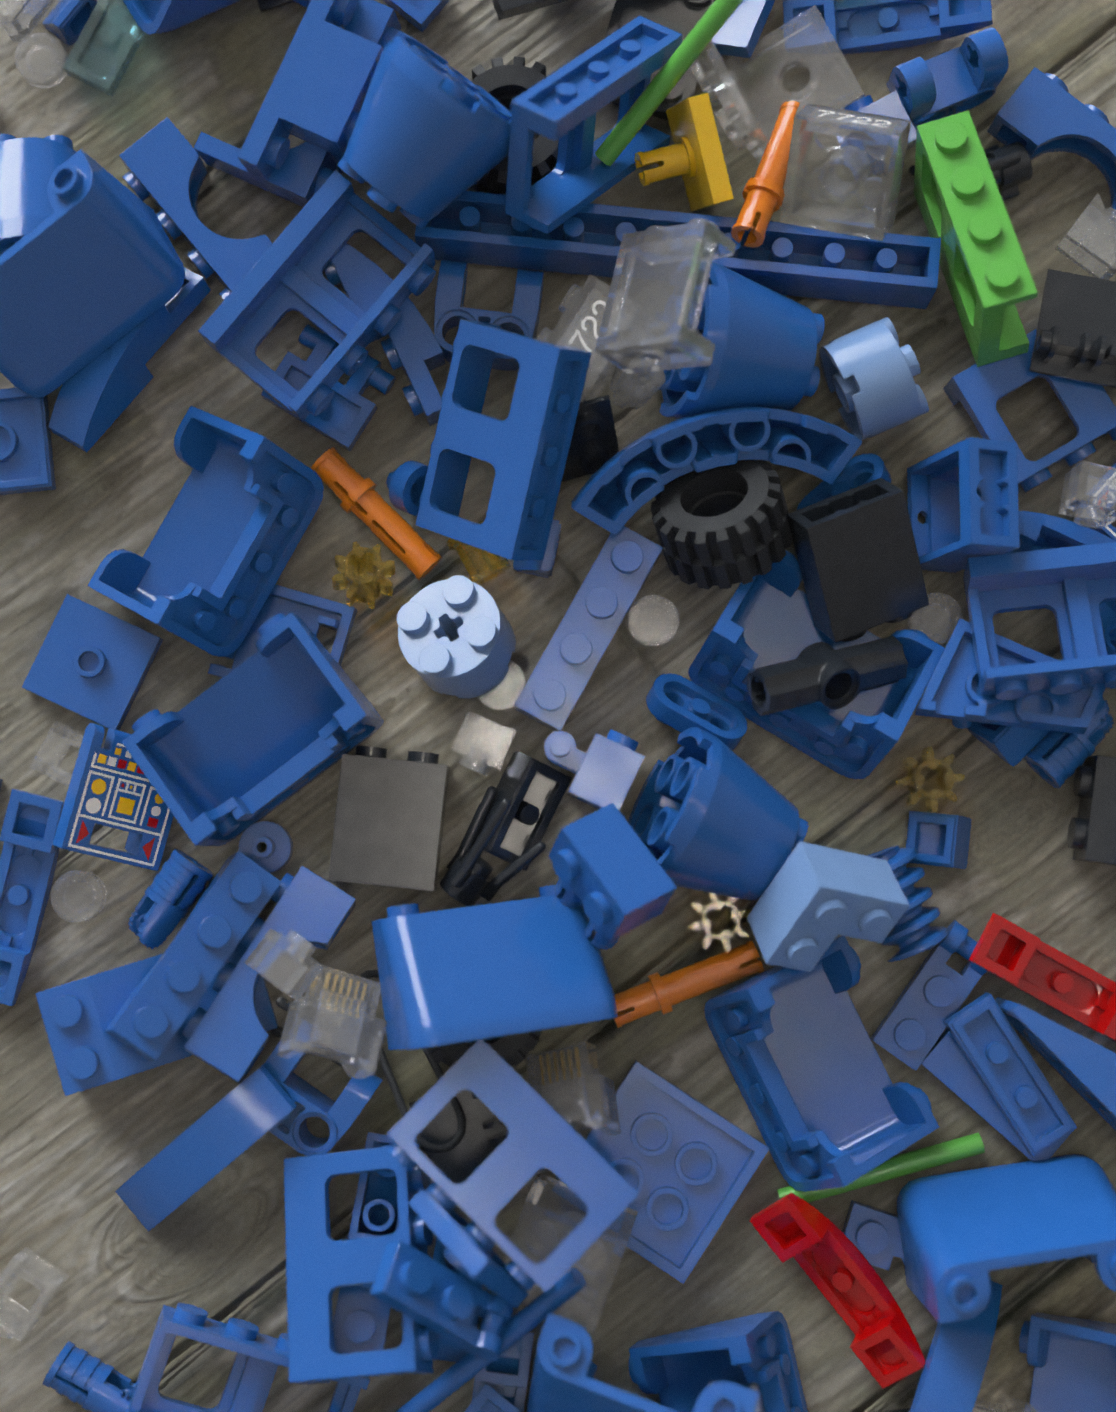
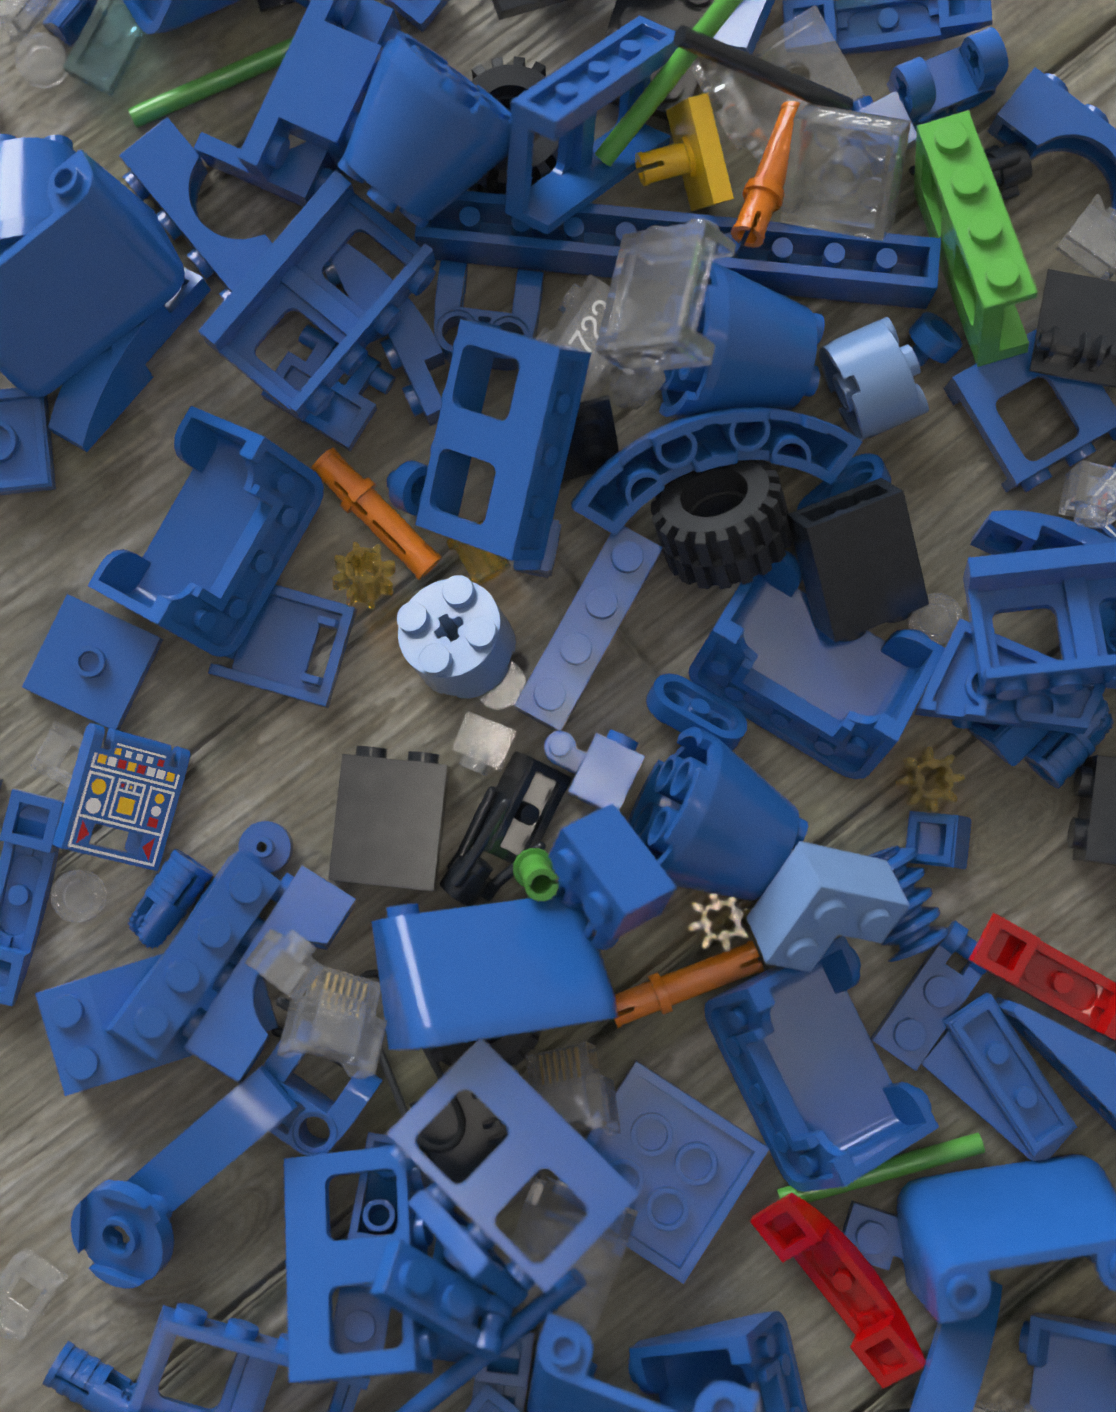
blue windscreen [122,612,384,846] -> none
clear tile [627,595,679,648] -> none
black piece [747,636,908,716] -> none
blue window [907,437,1019,573] -> none
none -> blue plate [71,1180,174,1289]
none -> bright green bar [128,36,294,128]
none -> bright green pin [513,848,559,901]
none -> black bar [673,25,853,117]
none -> blue tile [909,312,962,367]

